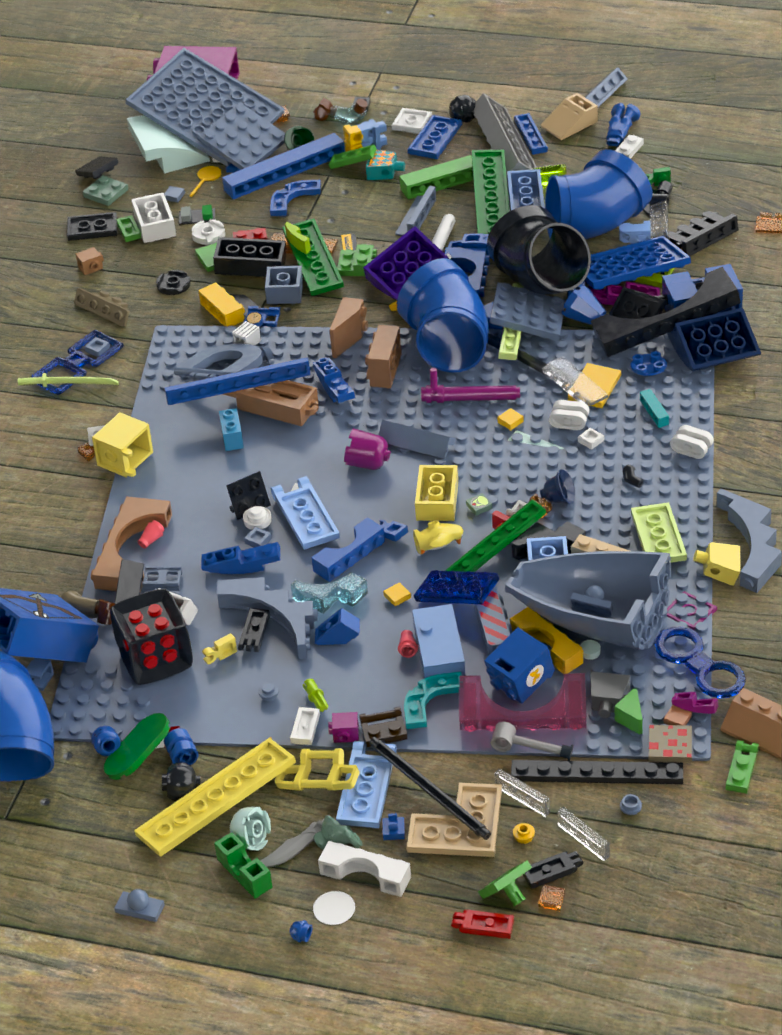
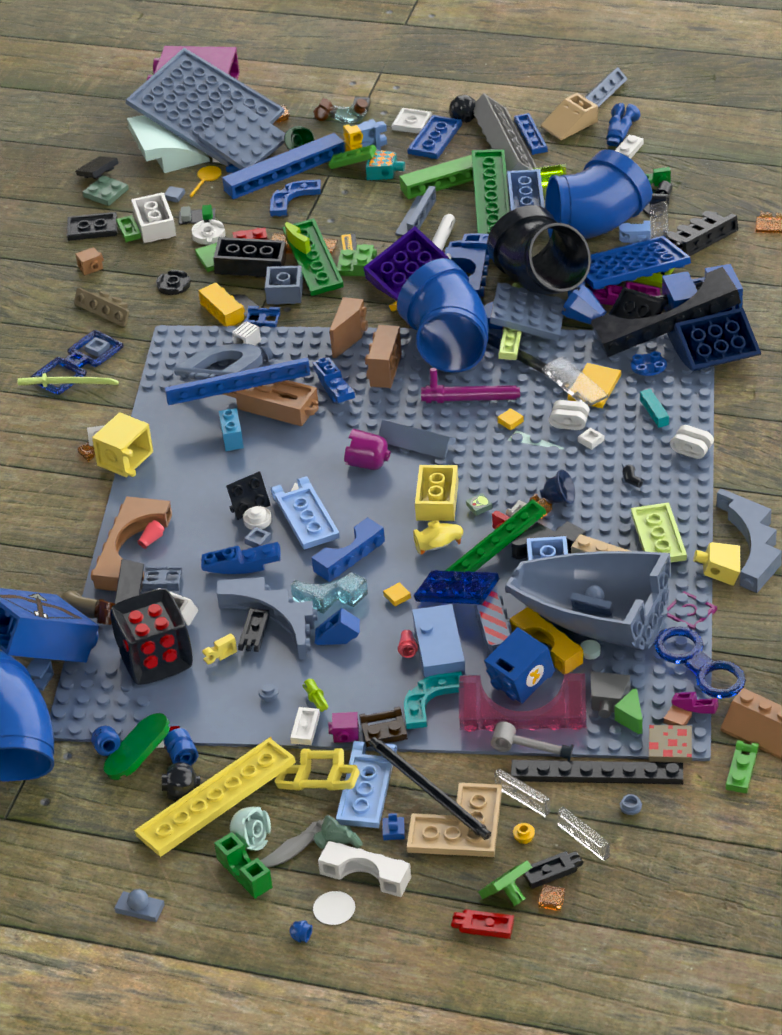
tile [245,311,264,327] -> none
blue plate [379,520,408,542] -> none

